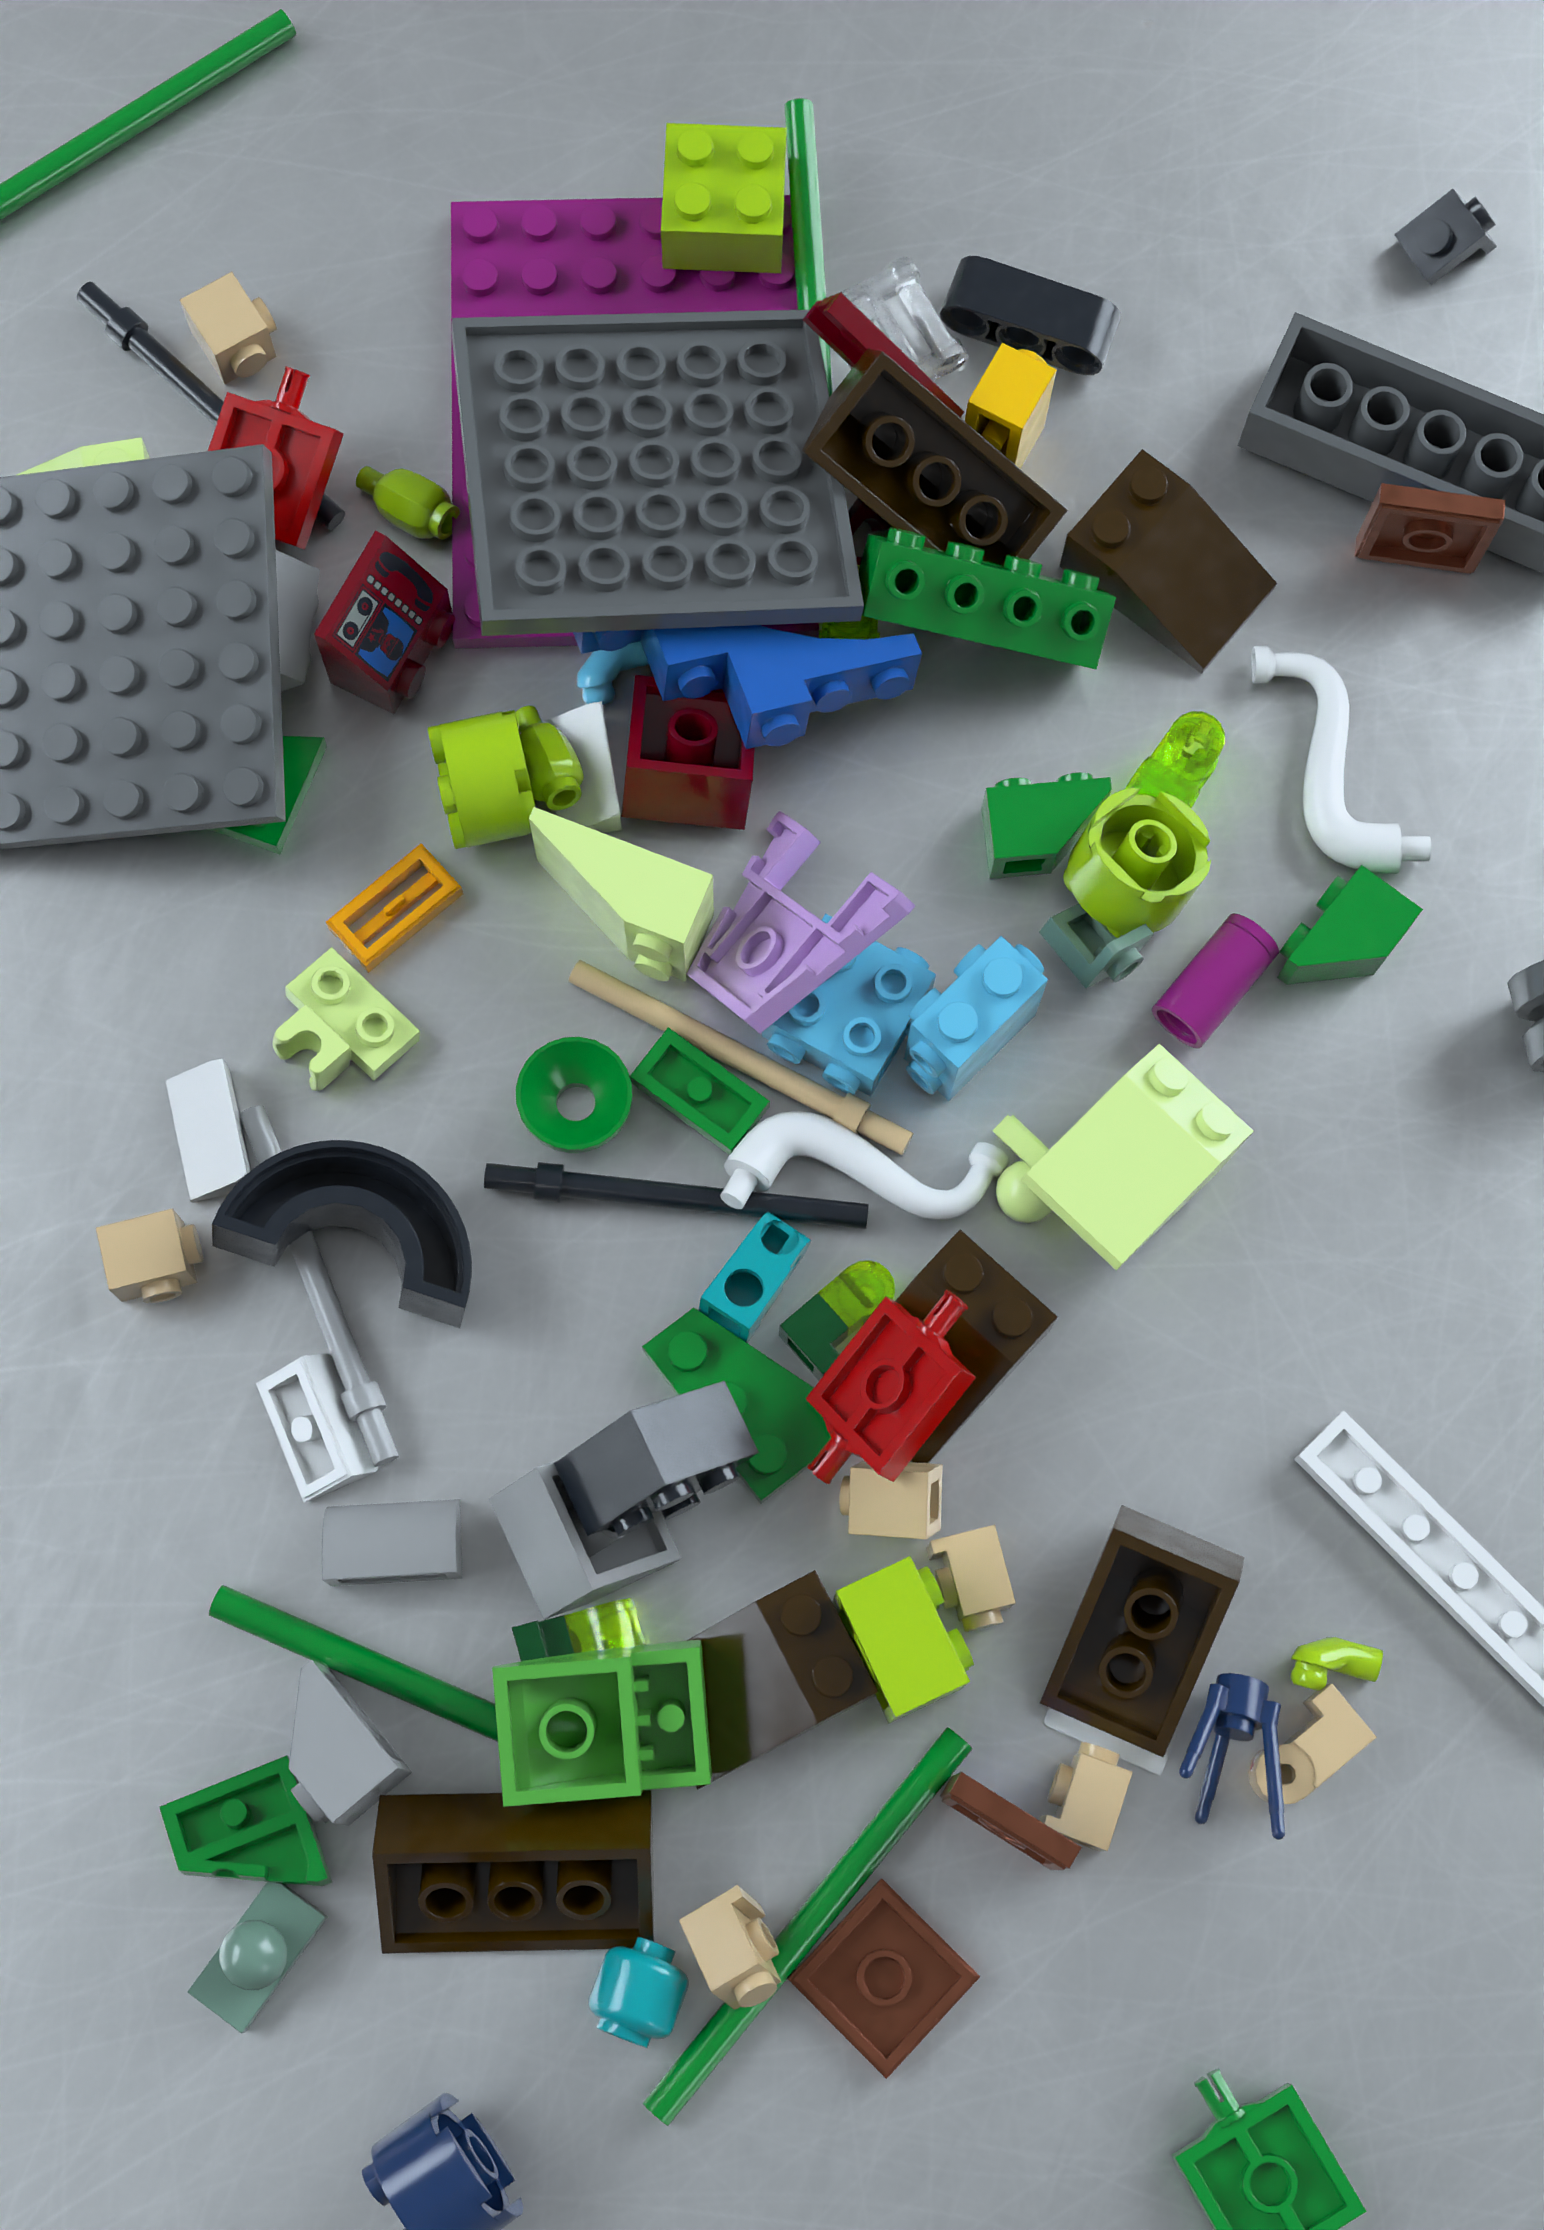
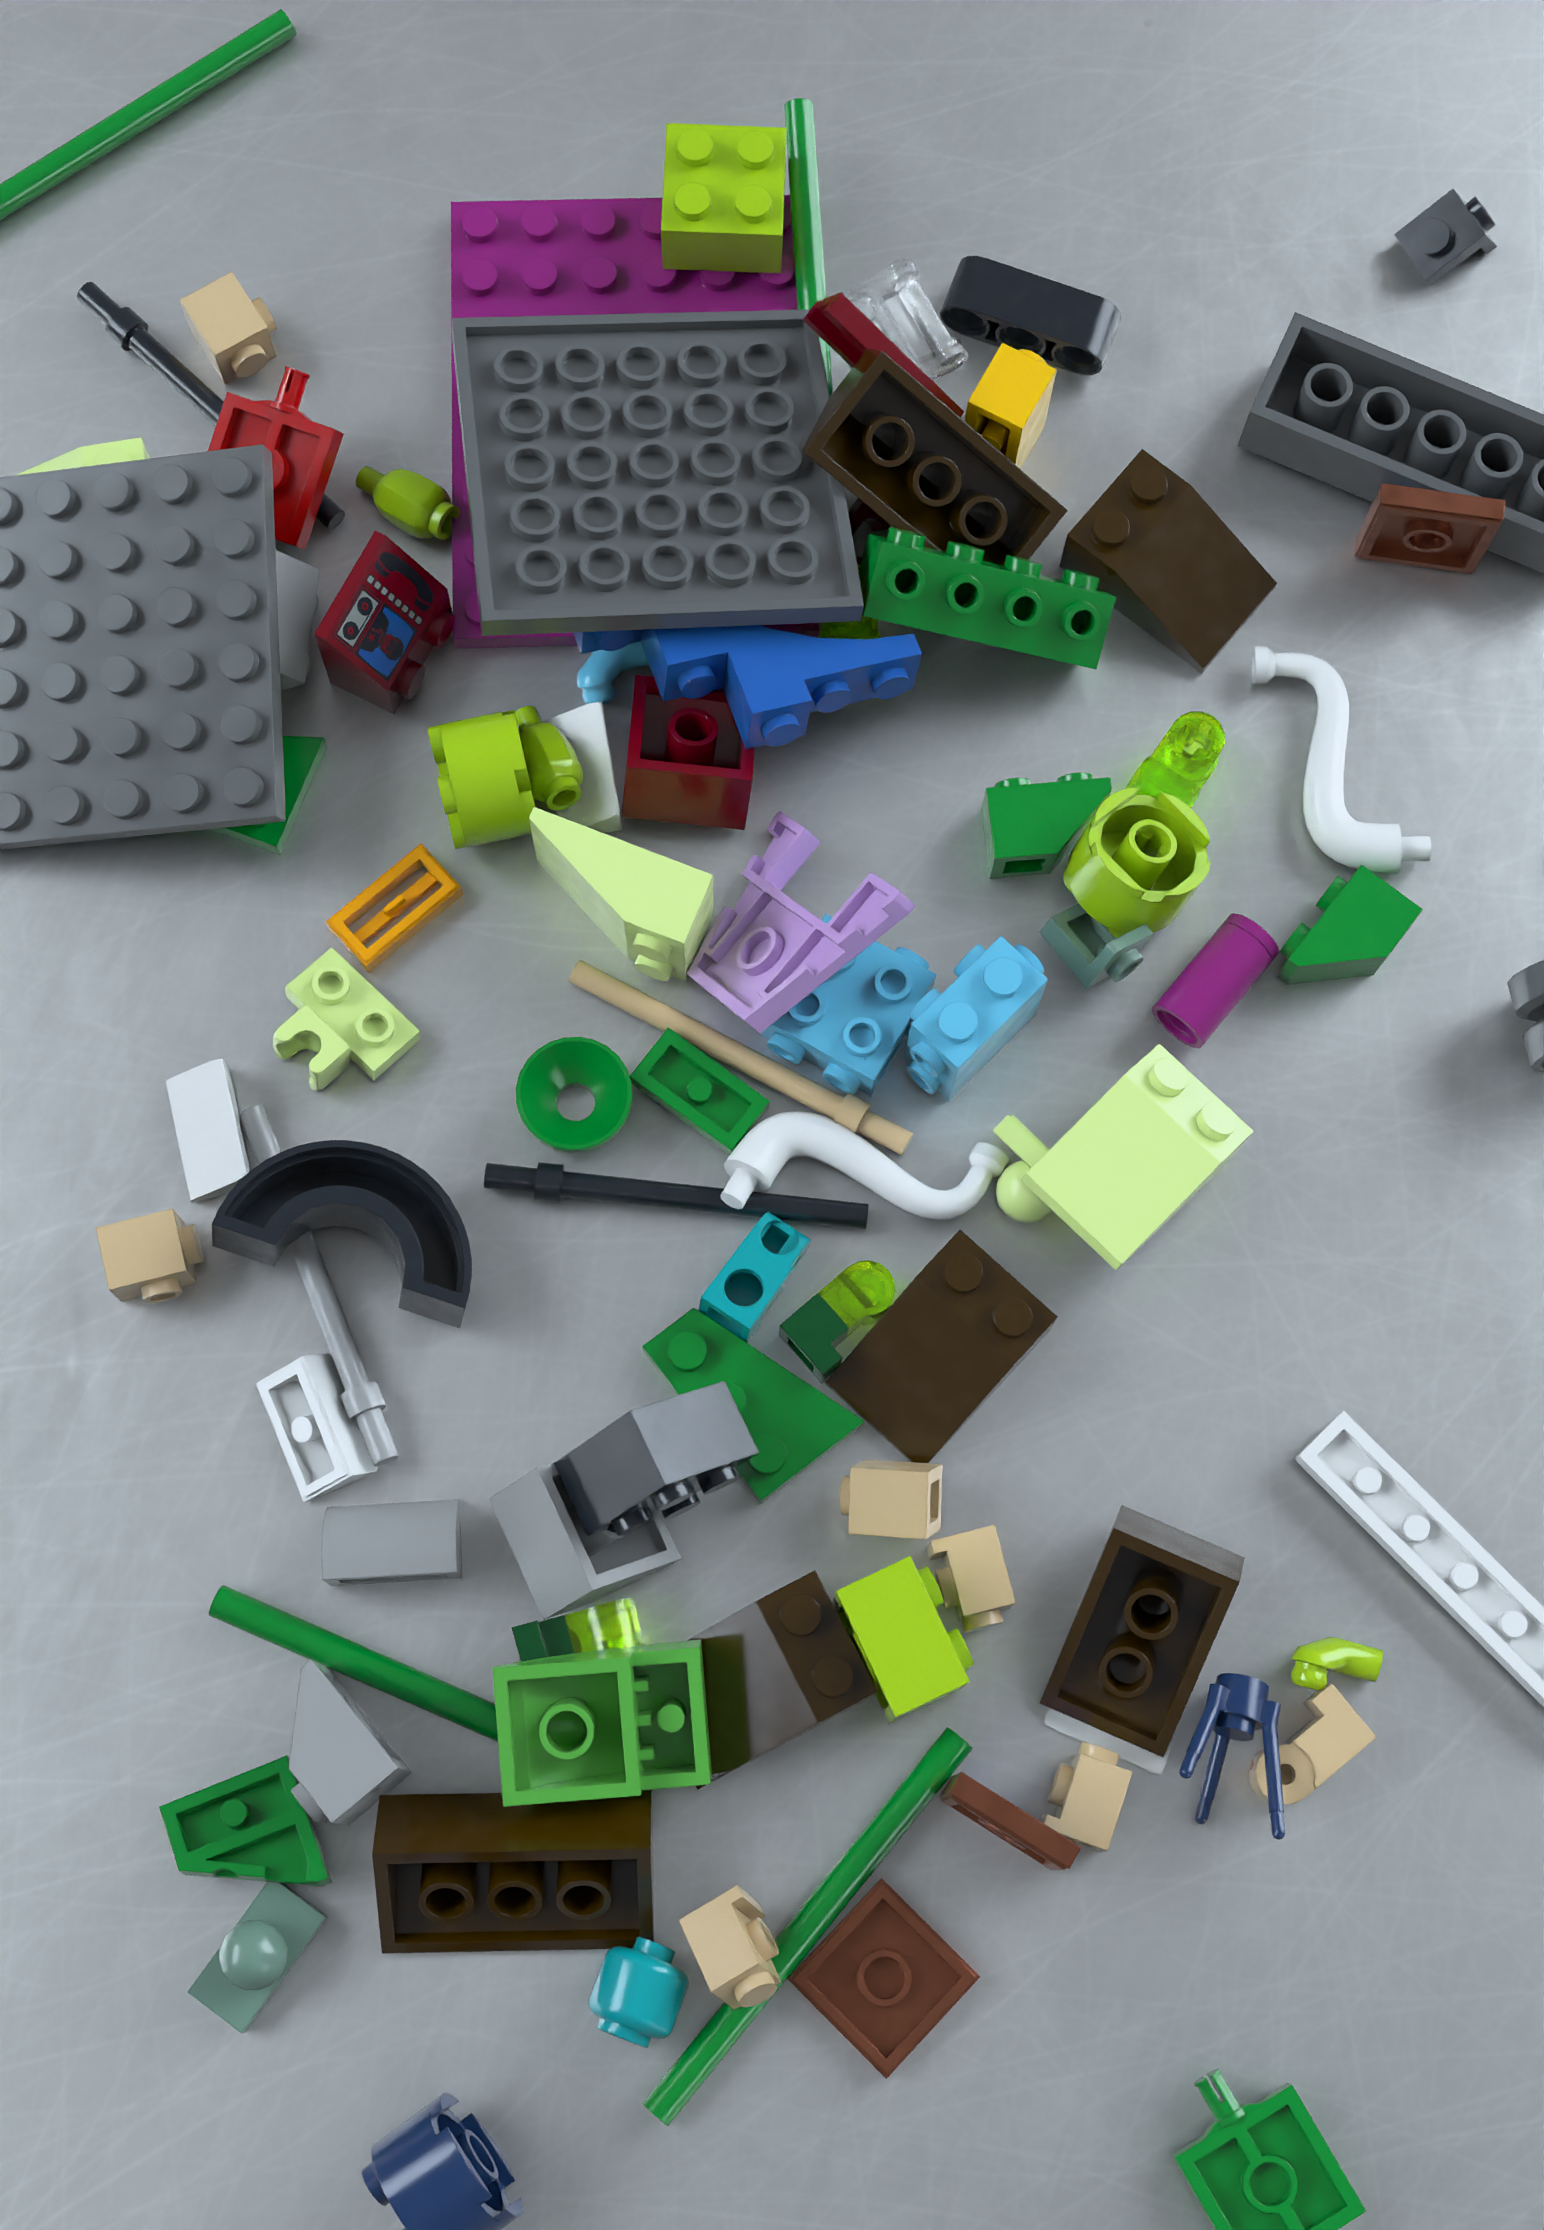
red plate [806,1290,976,1484] -> none

